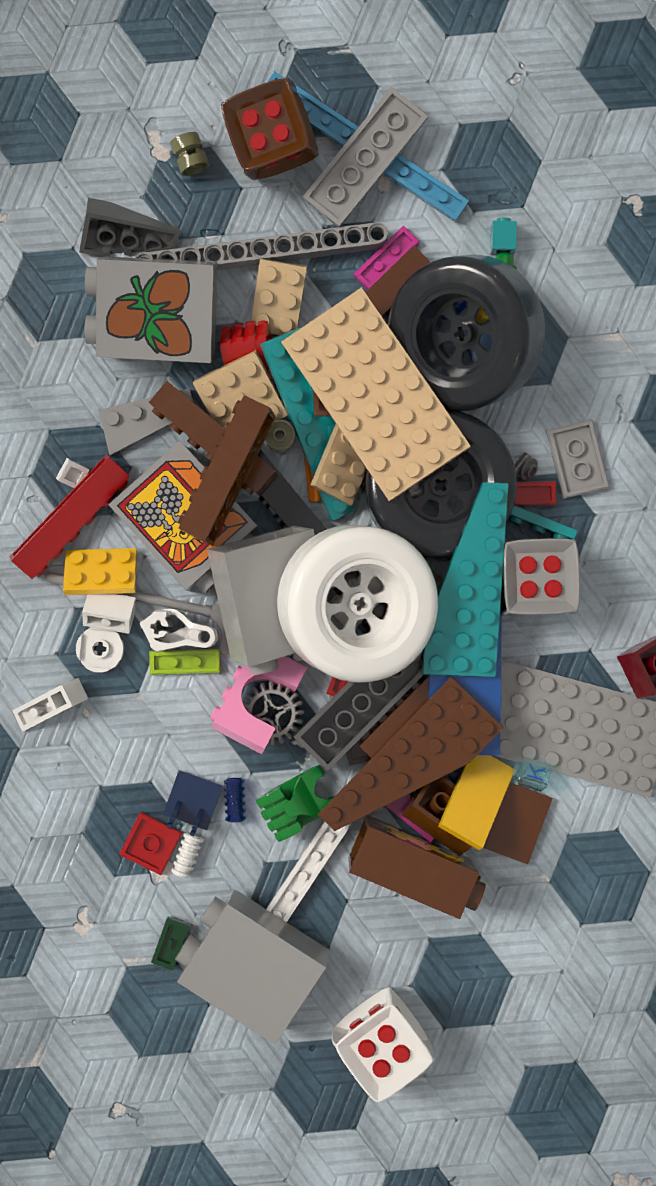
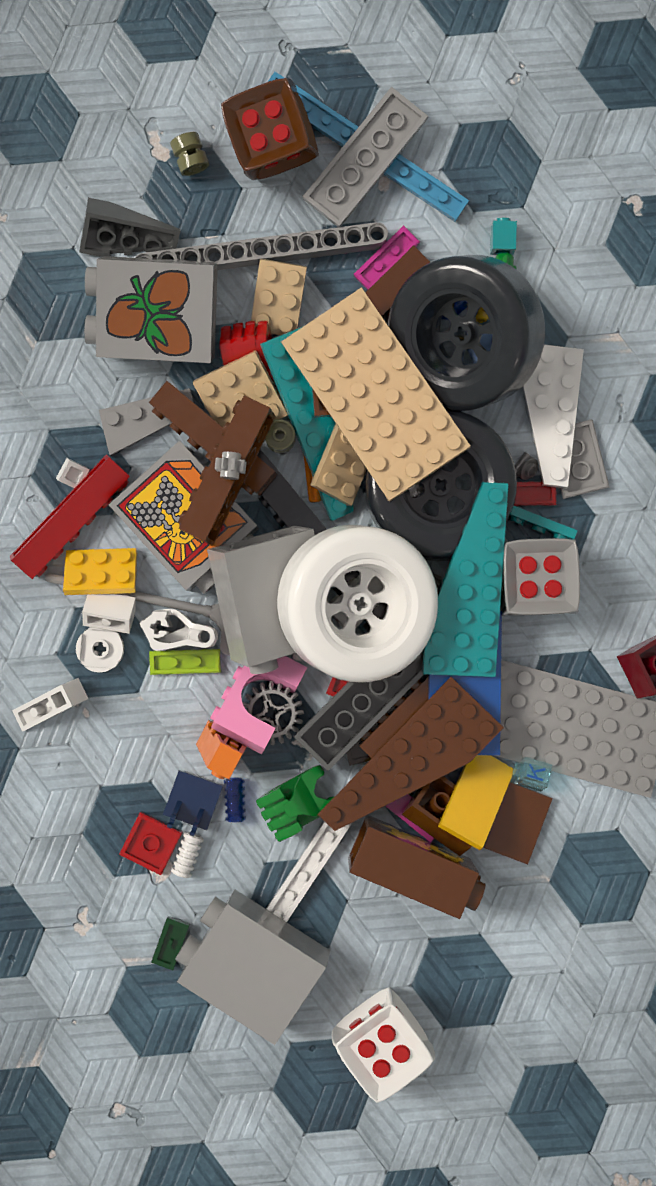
none -> orange wedge [196,720,247,779]
none -> light grey gear [215,452,246,480]
none -> white wing [522,345,584,489]

